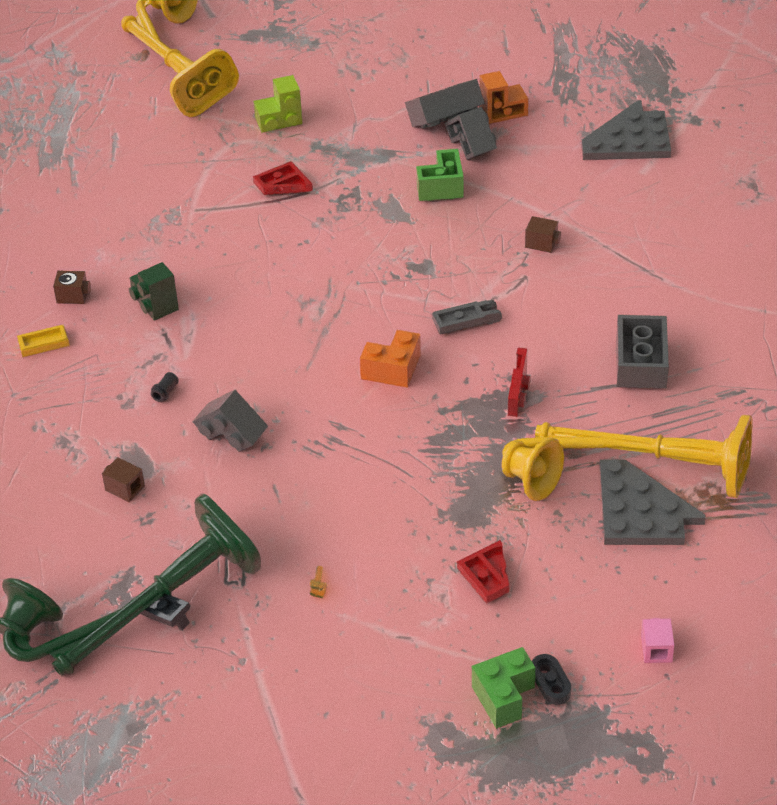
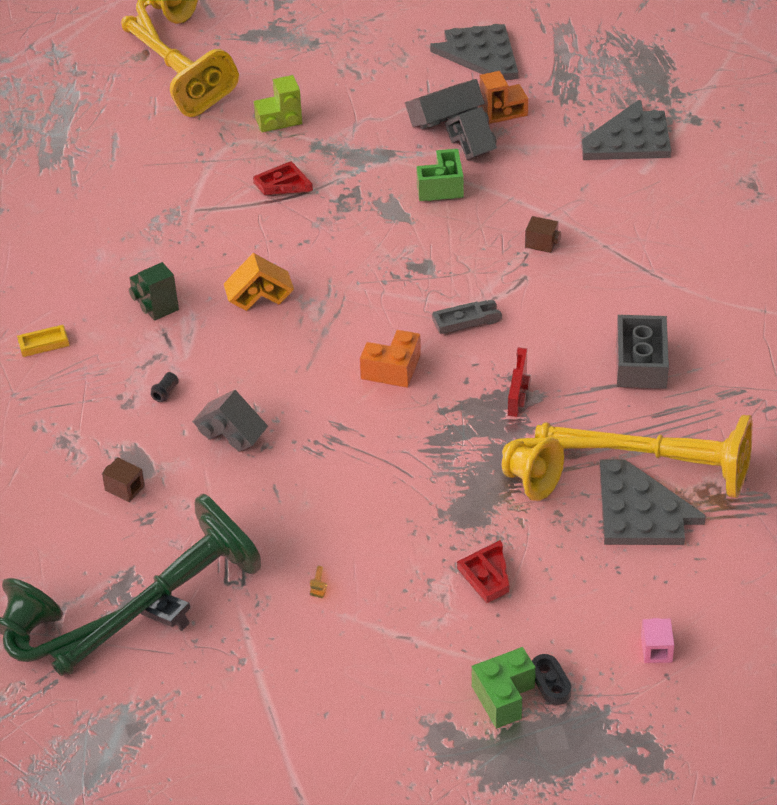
reddish brown brick [53,270,91,304] -> none
none -> light orange brick [224,253,294,311]
none -> dark grey wing [430,24,518,80]

